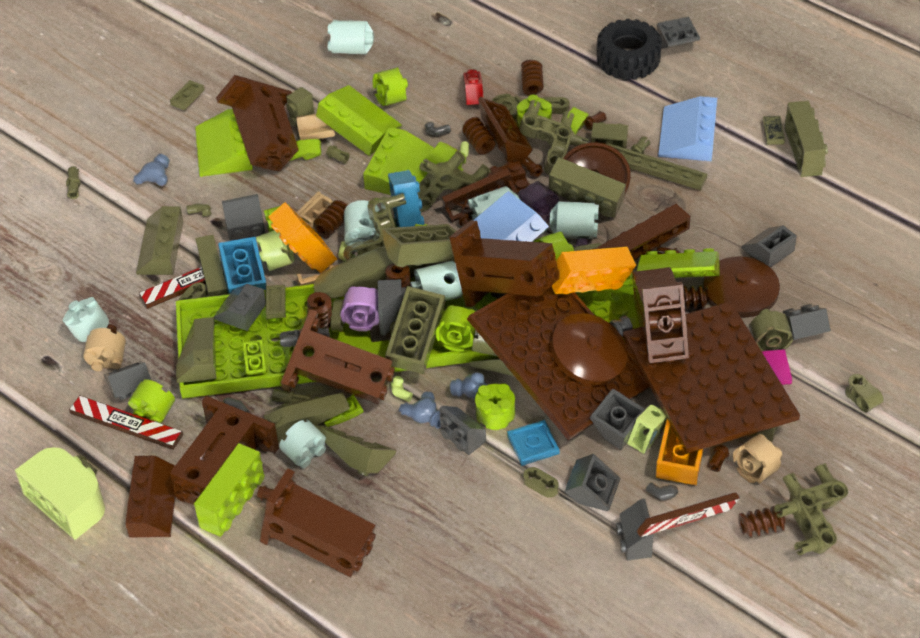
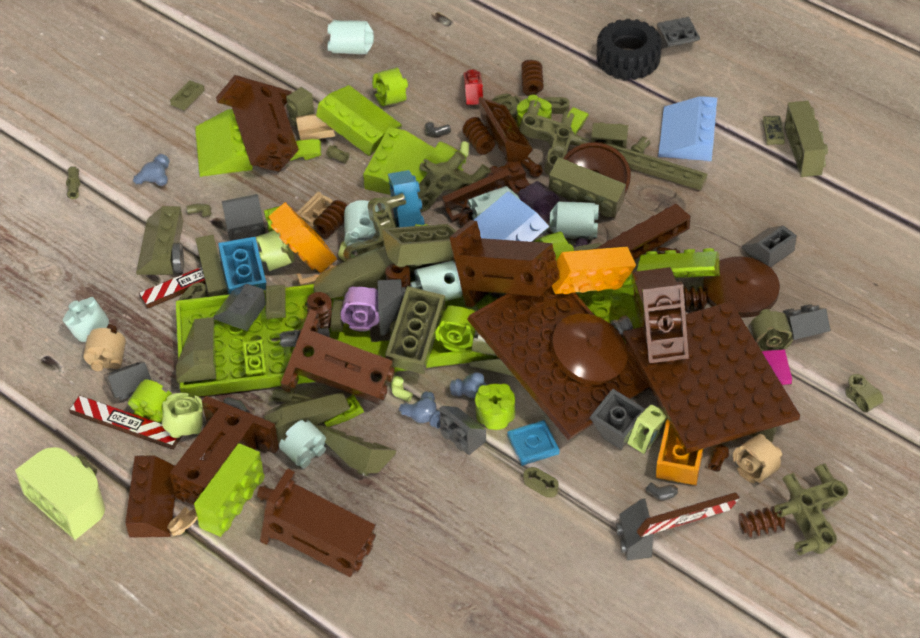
dark grey slope [564,454,621,511] -> none
reddish brown pin [584,111,607,129] -> none
none -> yellowish green brick [162,393,203,438]
none -> tan plate [167,507,198,536]
none -> dark grey piece [172,243,184,273]

